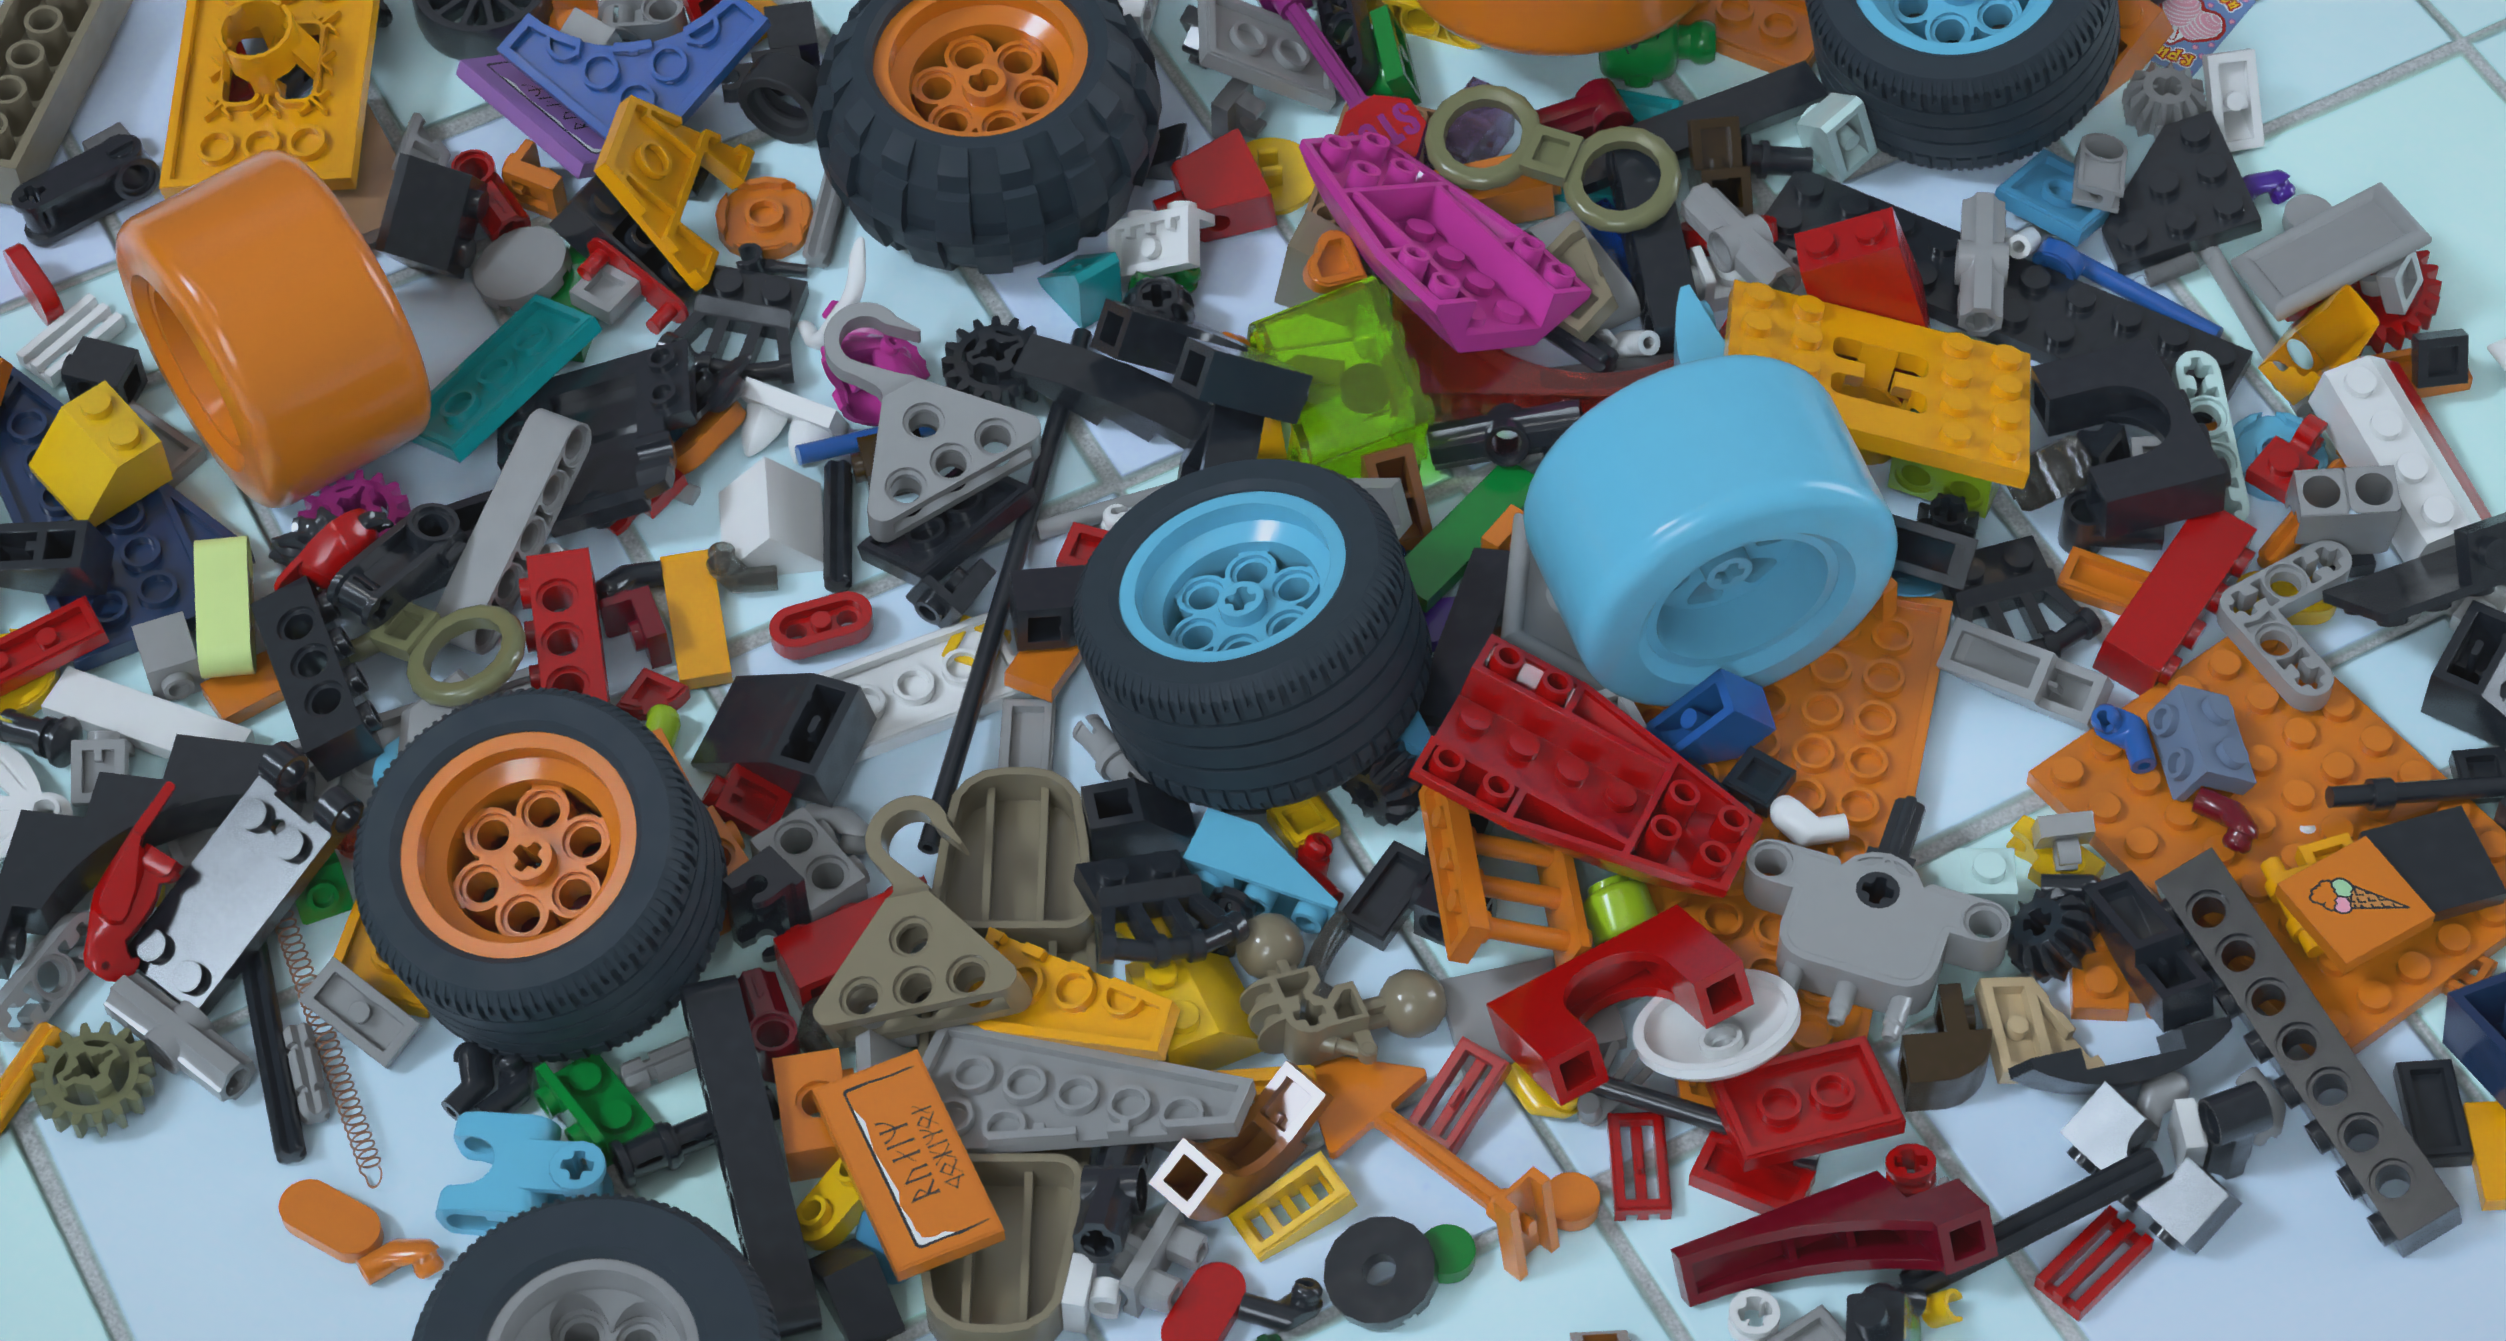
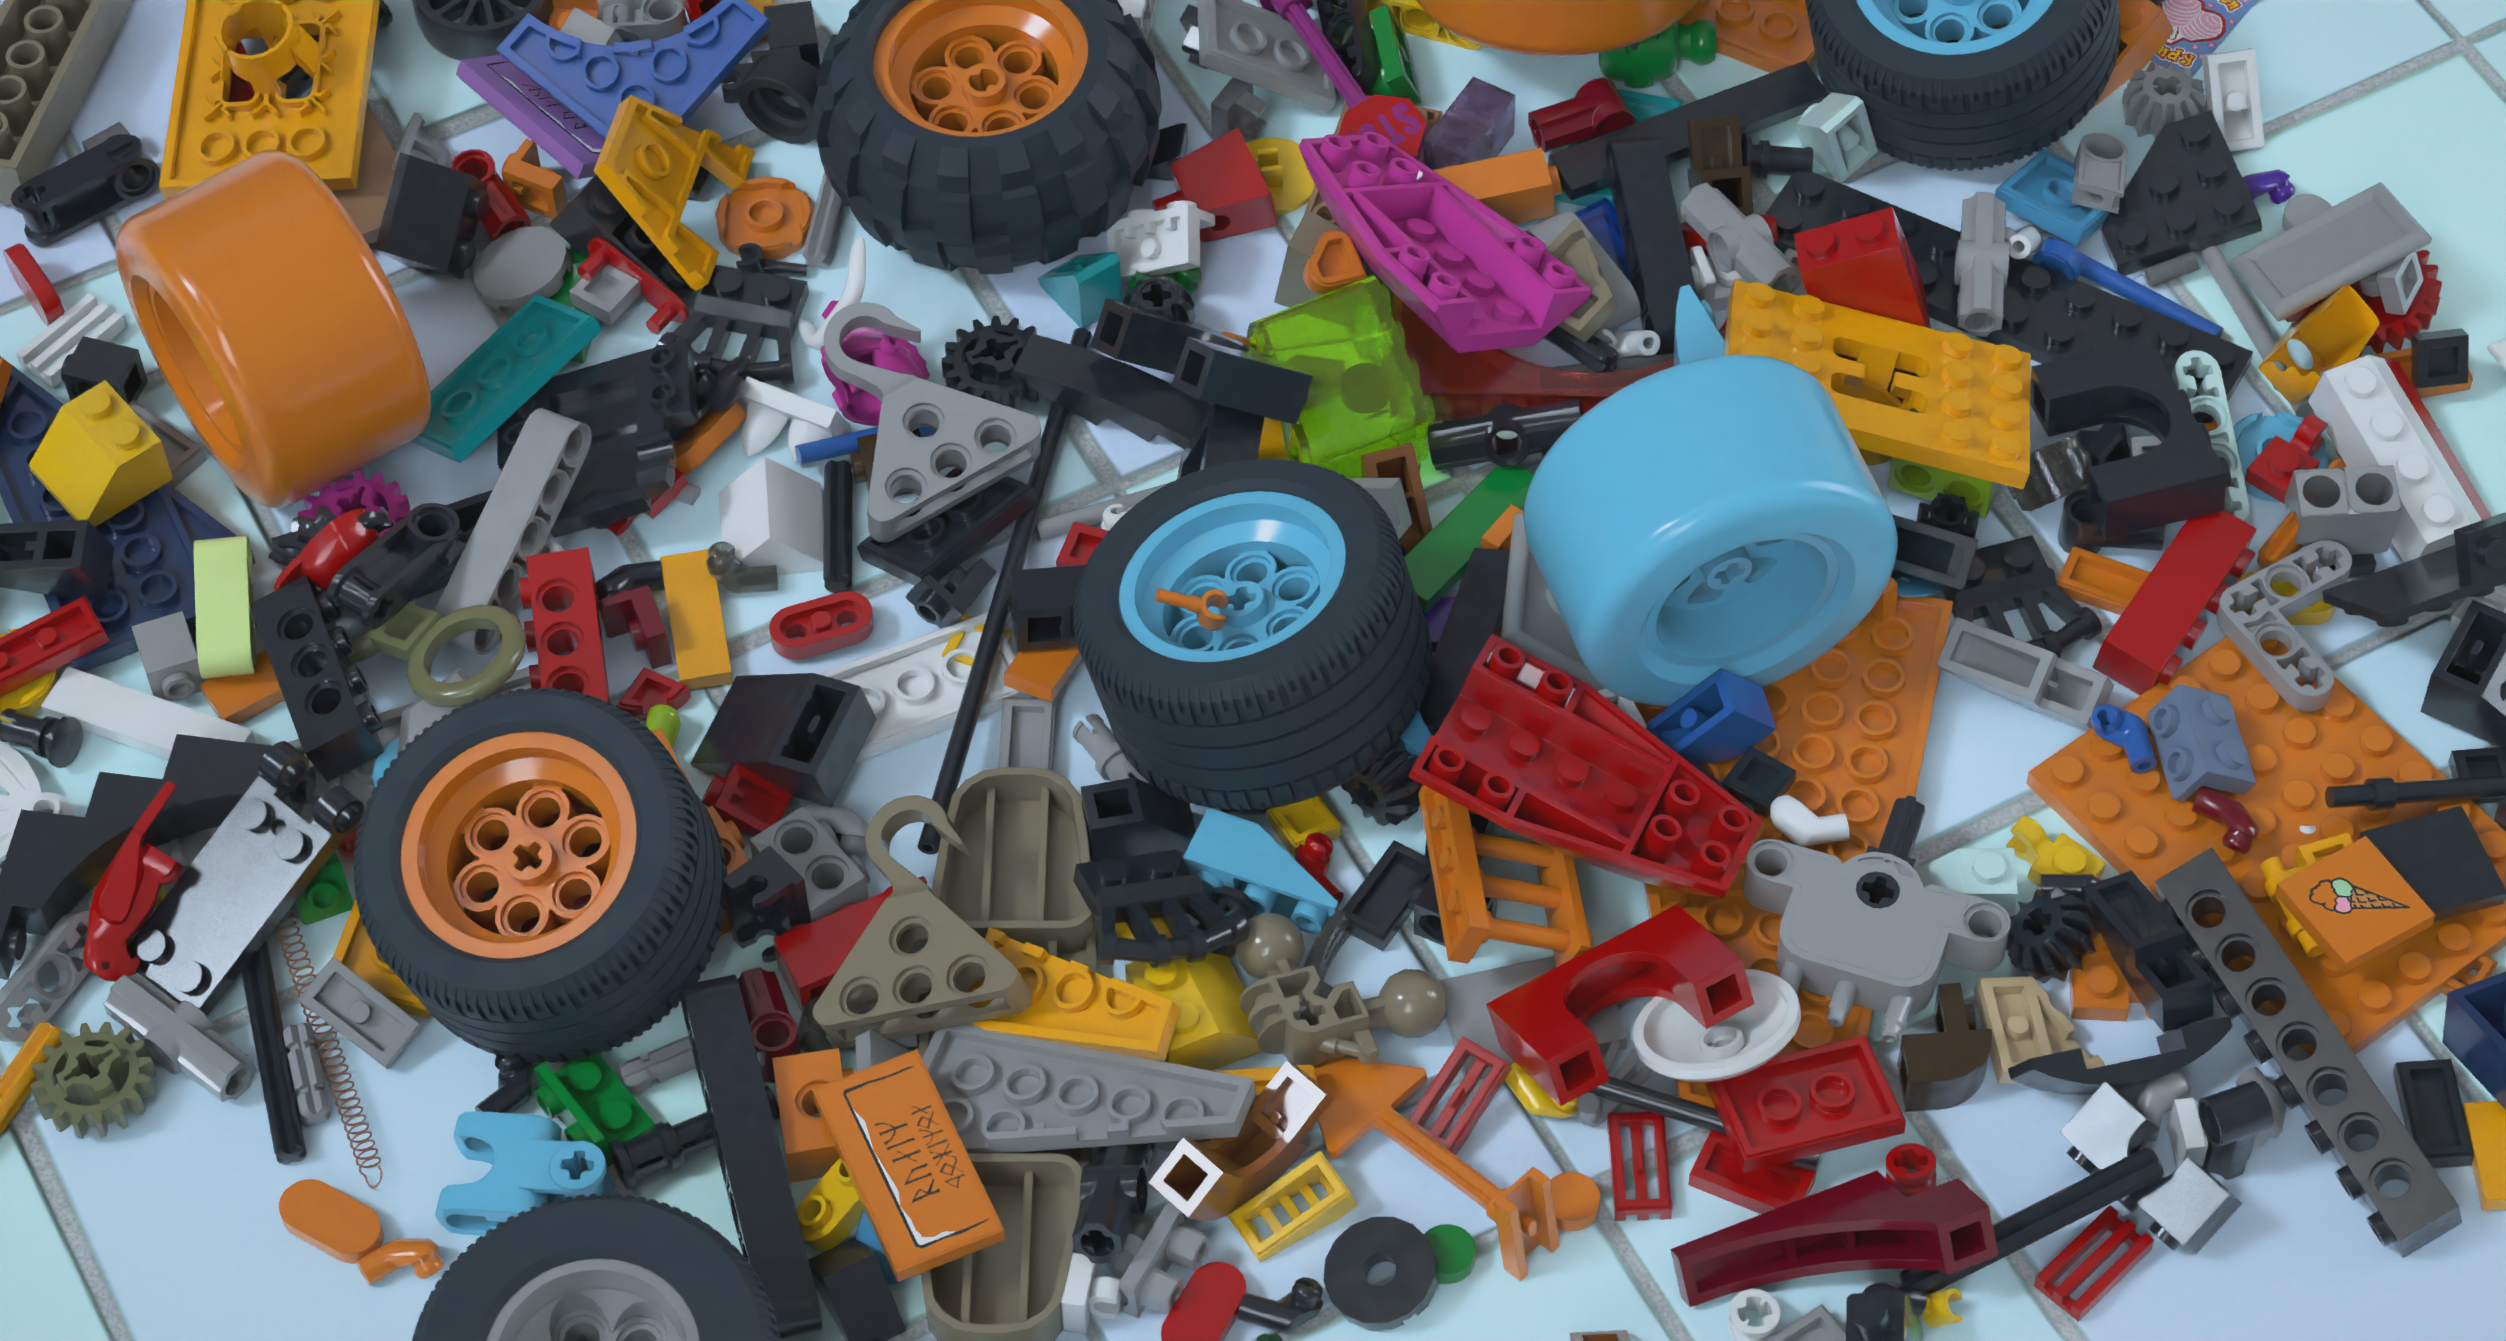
light grey bracket [71,730,135,807] -> none
black arm [441,1042,495,1121] -> none
olive bar [1424,84,1682,234] -> none
lime head [1583,874,1658,947] -> none
light grey tile [2031,810,2096,872] -> none
none -> orange hand [1155,588,1229,631]

